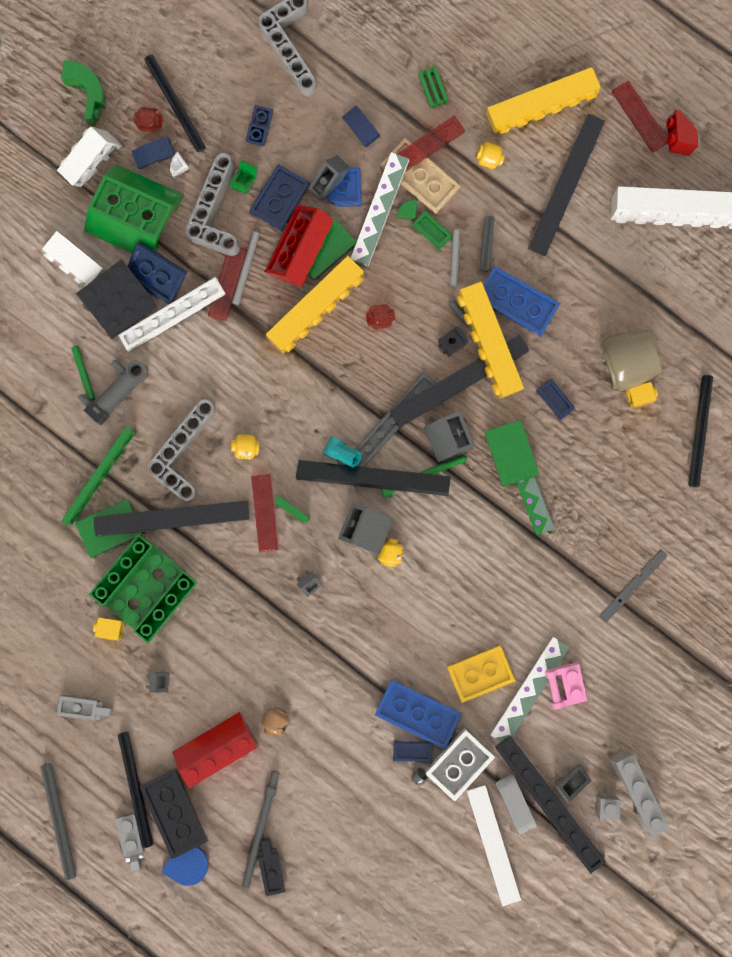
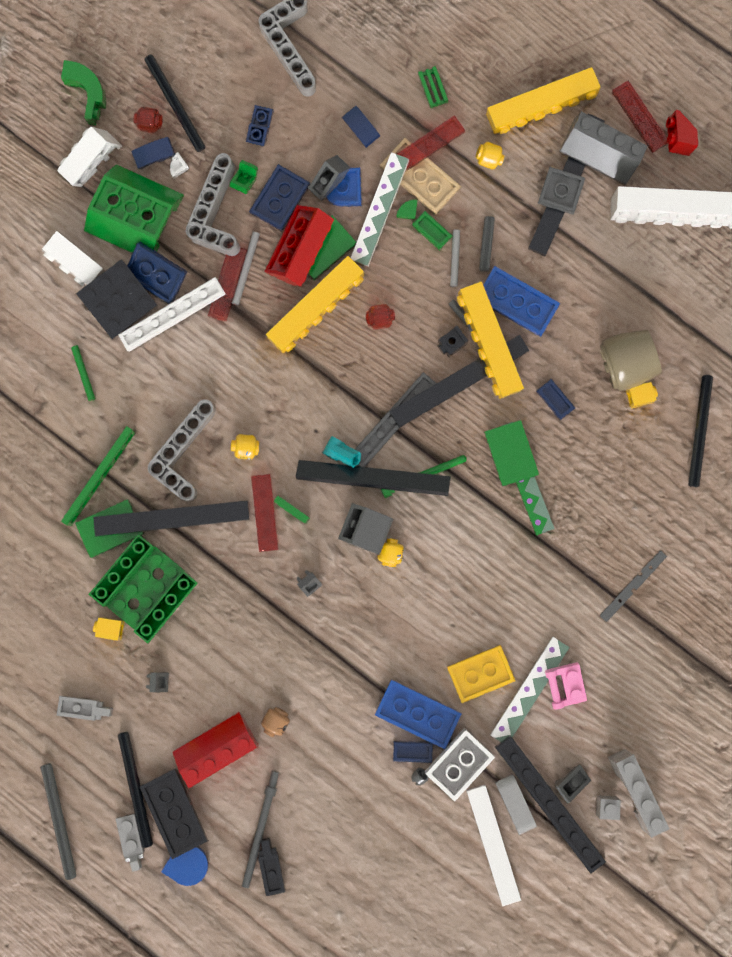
dark grey piece [78,360,148,425] -> none
dark grey slope [424,411,475,463] -> none
none -> dark grey tile [538,167,586,215]
none -> dark grey slope [559,111,648,185]

